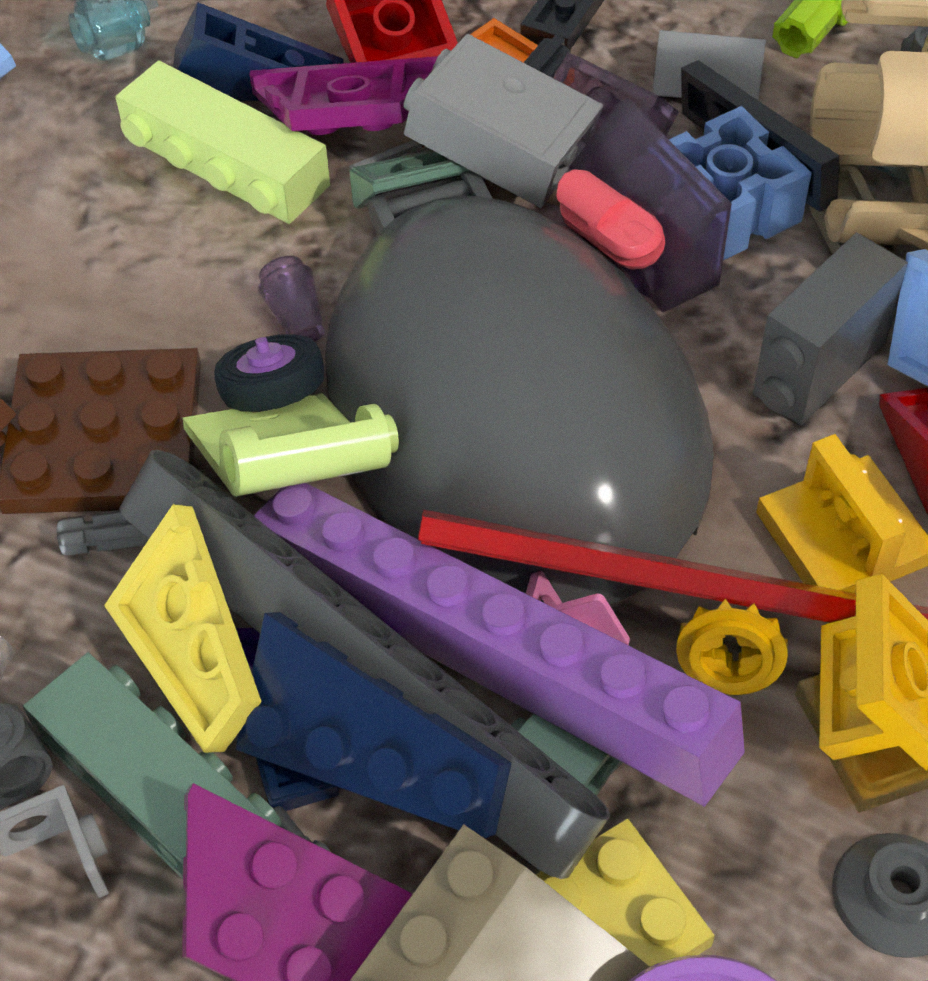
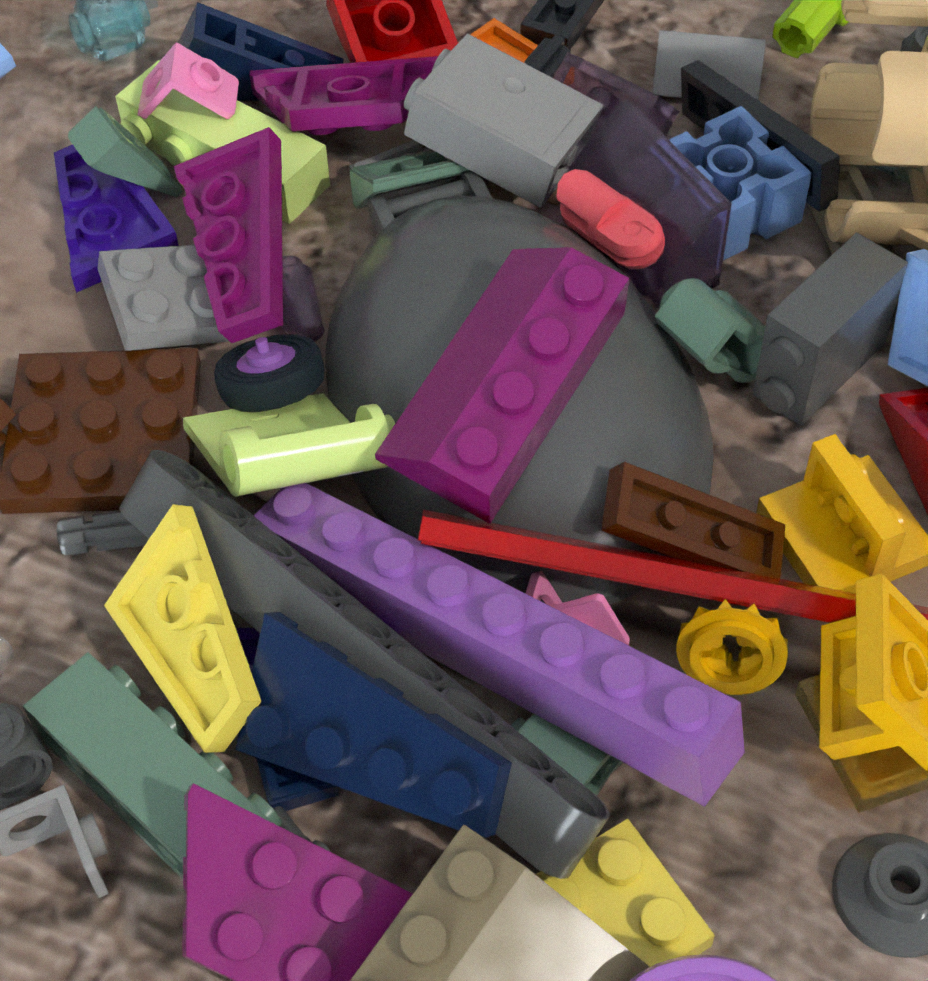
none -> dark purple wing [53,145,179,293]
none -> sand green slope [68,106,183,197]
none -> light grey plate [97,245,229,351]
none -> bright pink bracket [138,42,239,119]
none -> magenta wing [174,127,283,343]
none -> magenta slope [375,247,630,524]
none -> reddish brown plate [601,462,786,579]
none -> sand green brick [655,278,765,383]

